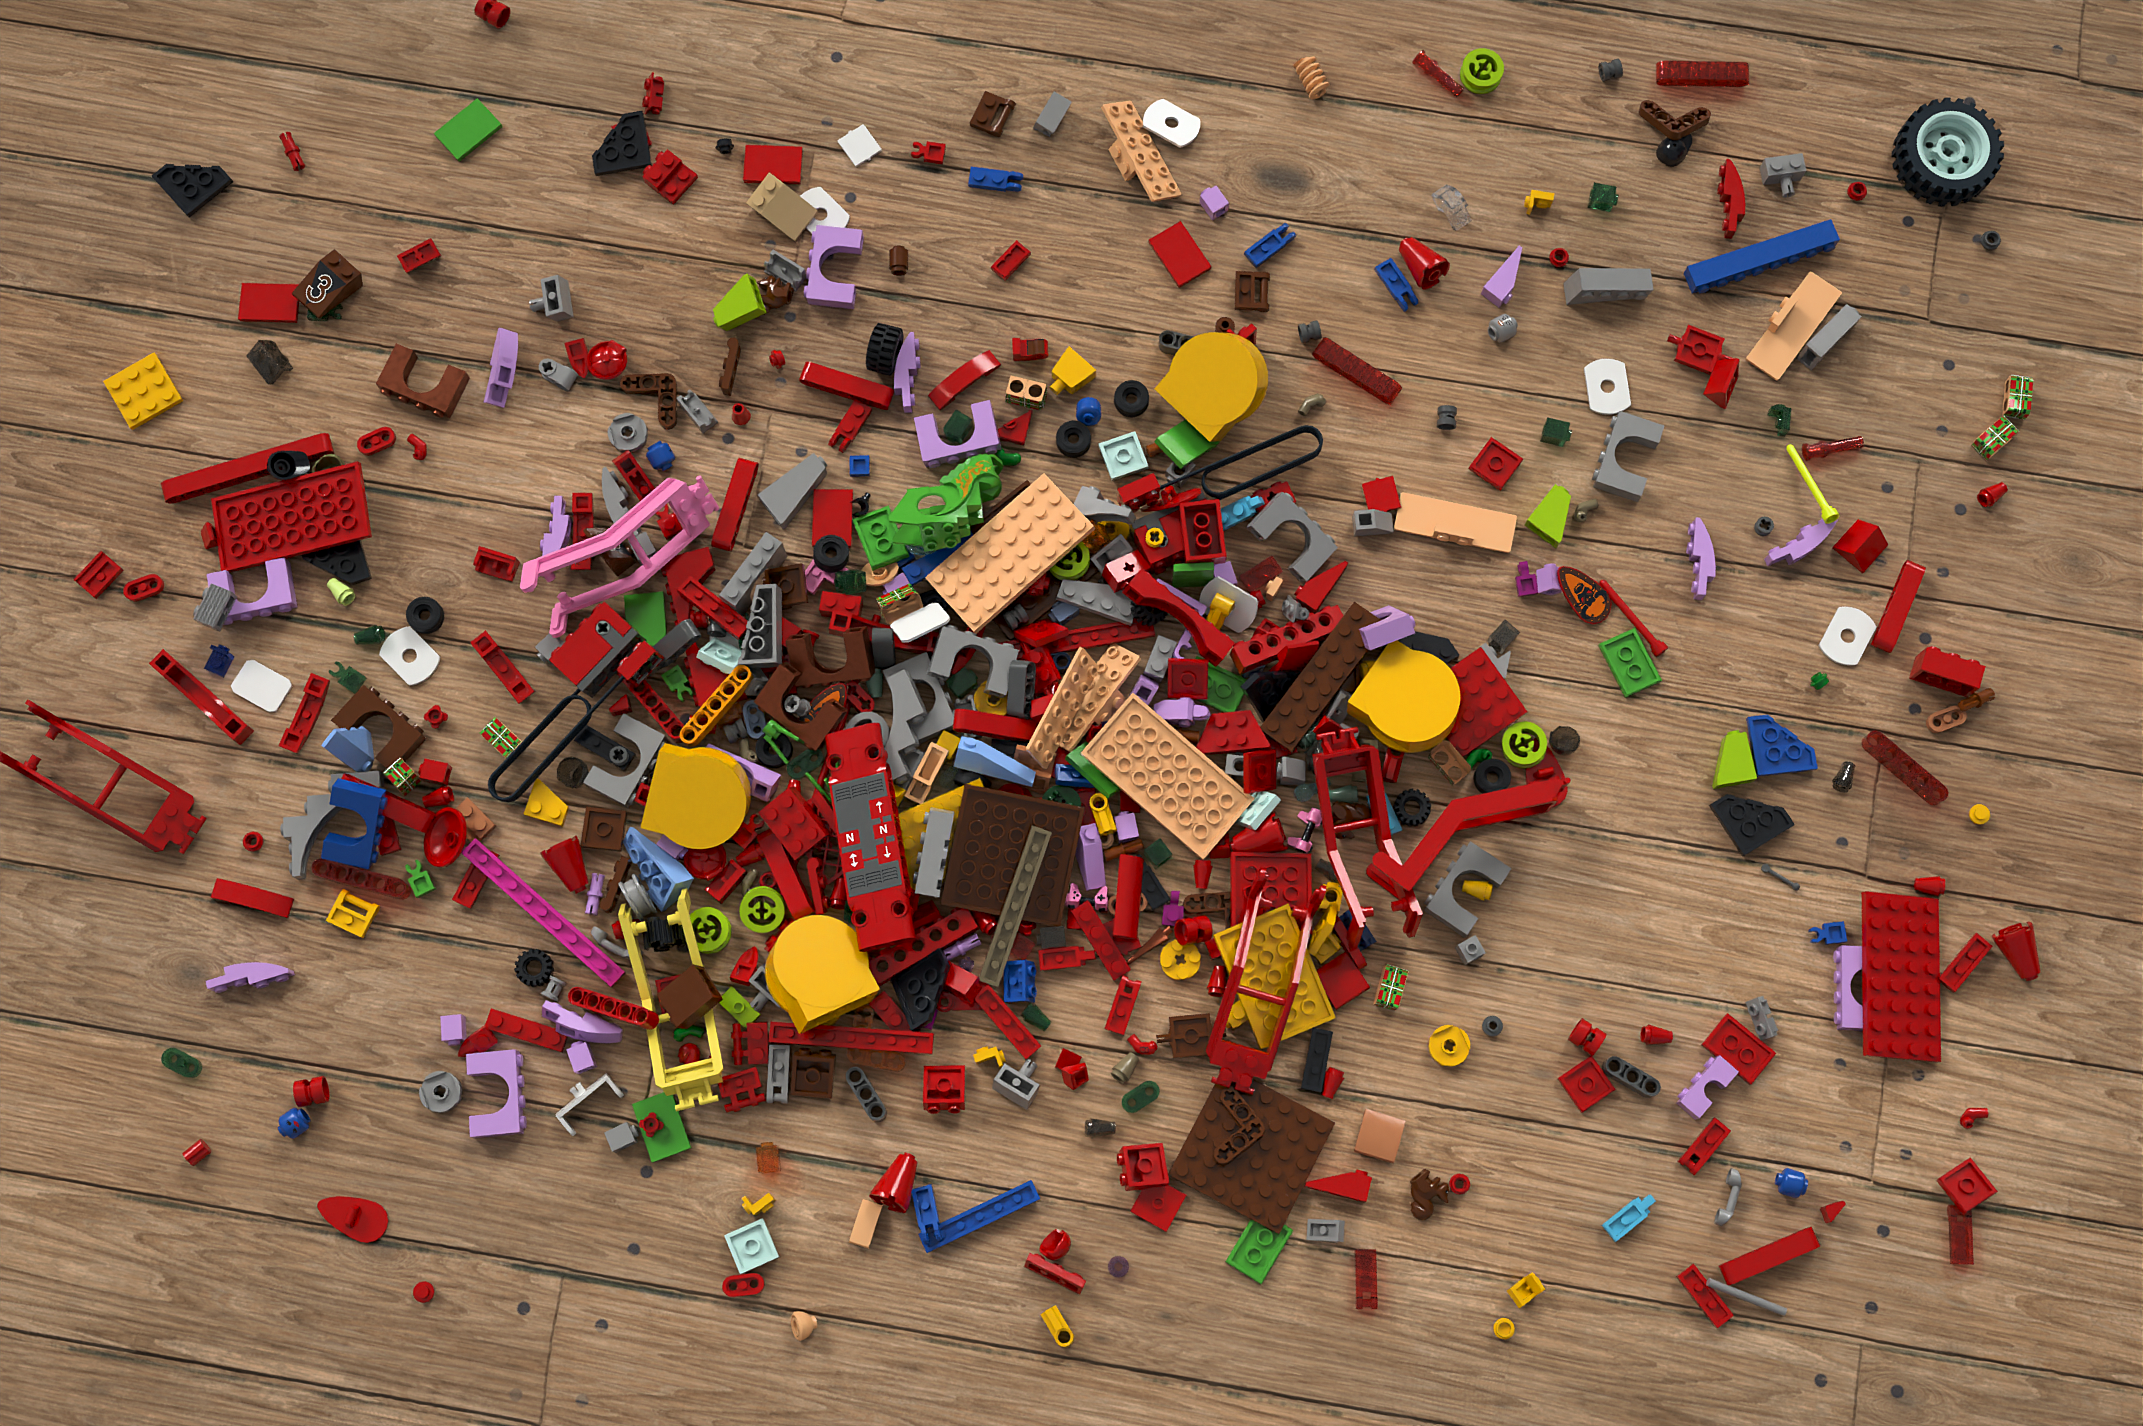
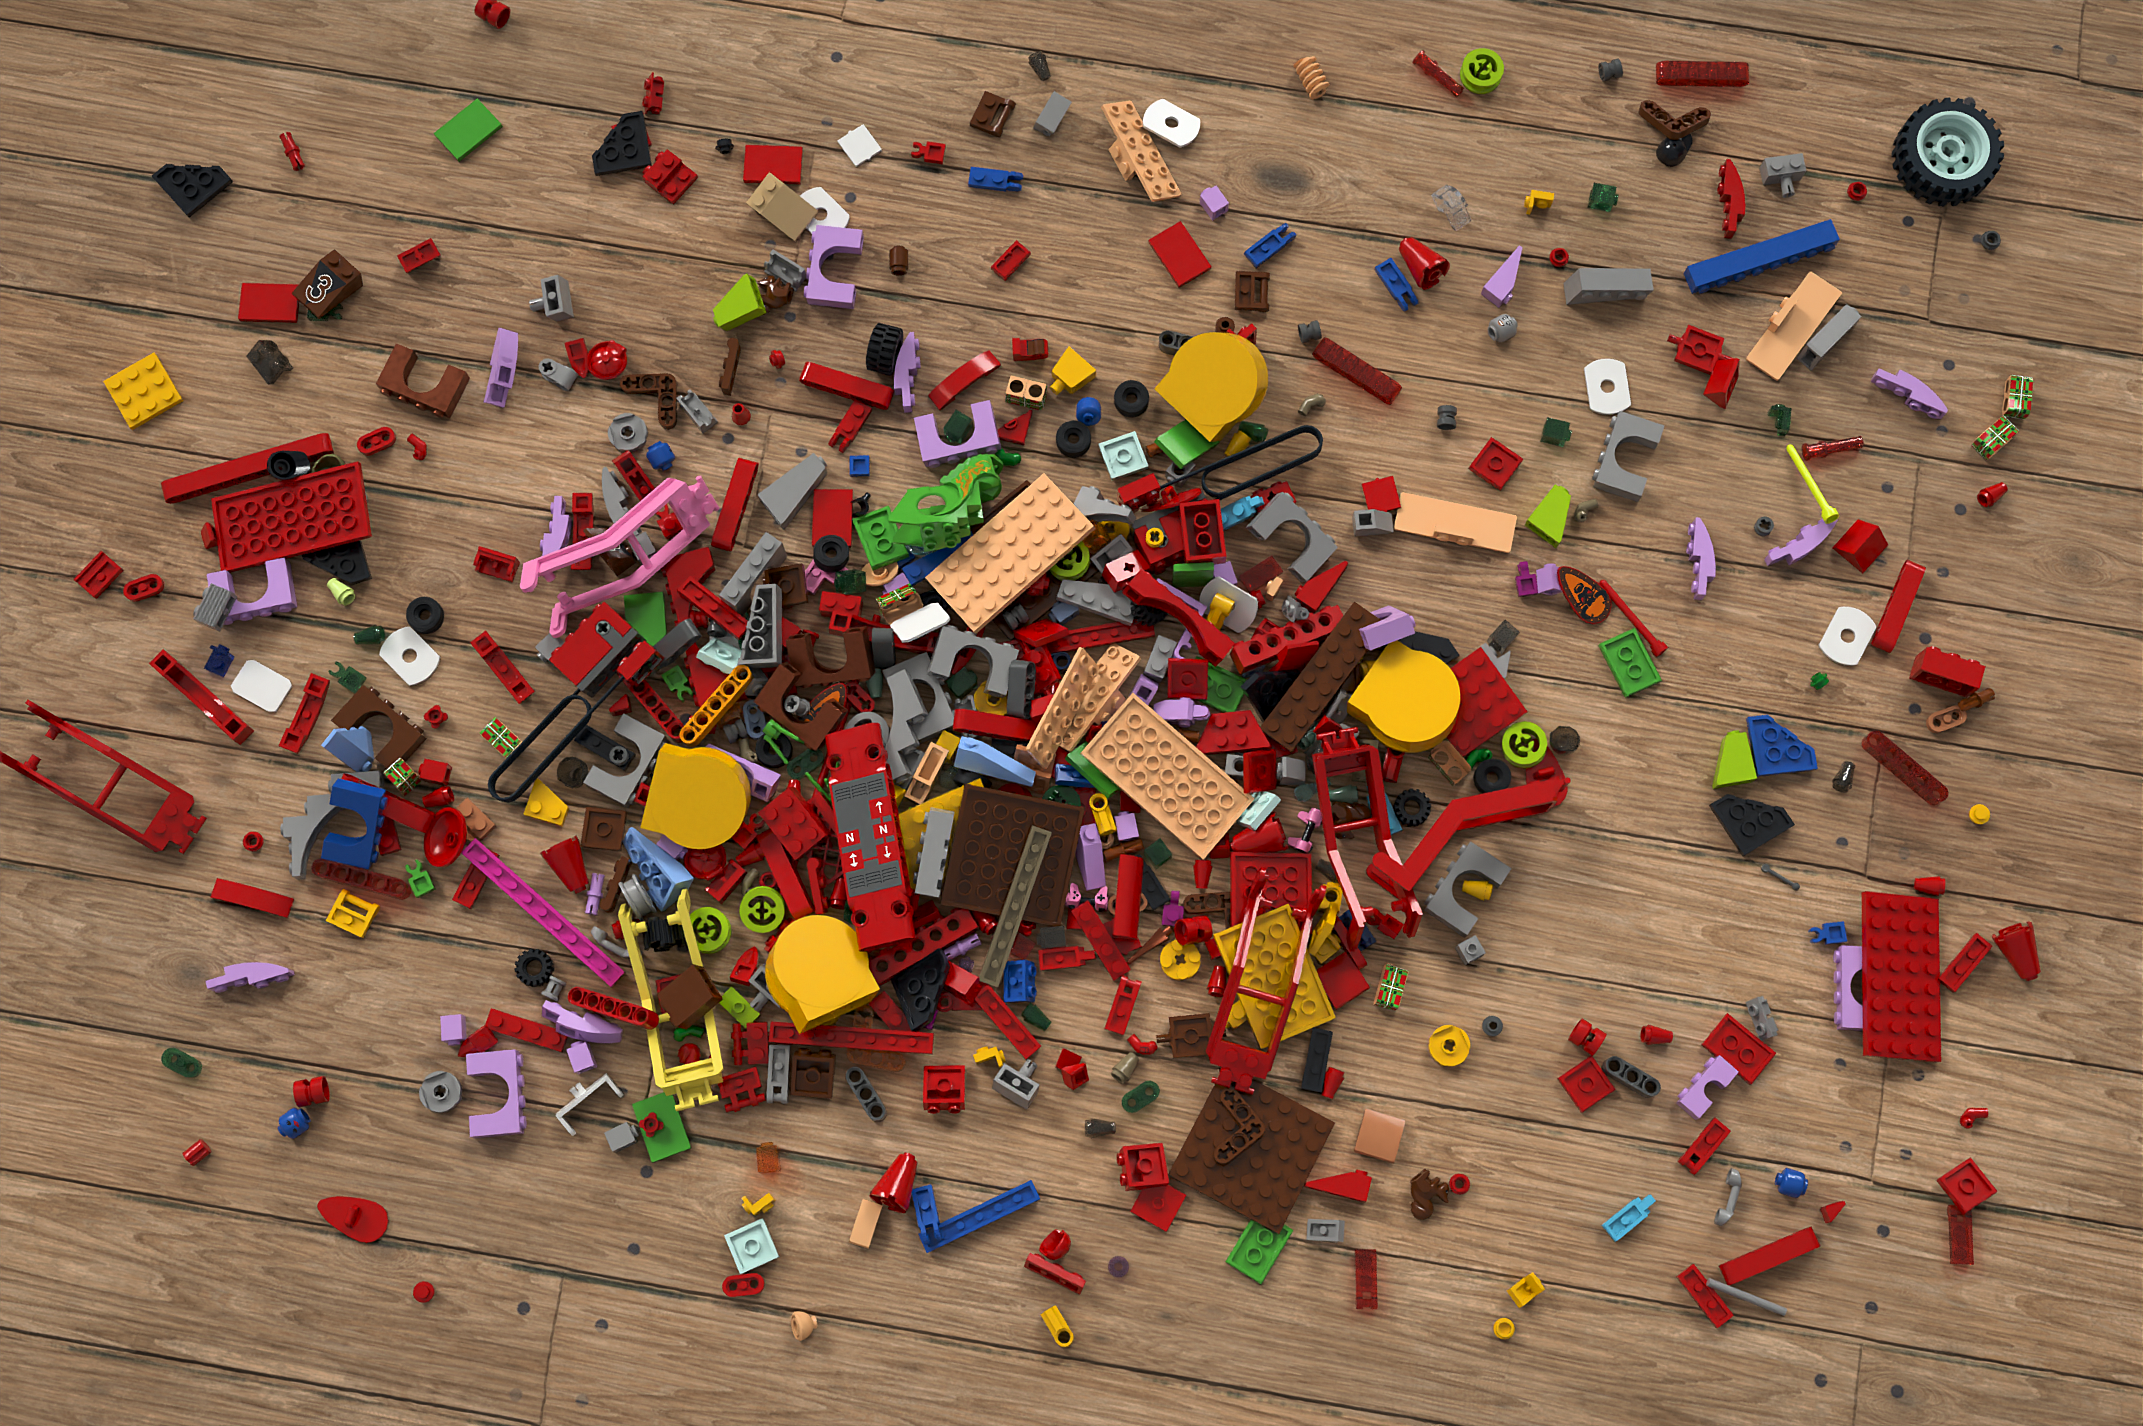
none -> clear smoke cone [1028,51,1051,81]
none -> yellow cone [1224,430,1251,457]
none -> clear green cone [1238,421,1269,443]
none -> red plate [1366,908,1404,939]
none -> lavender slope [1871,369,1948,419]

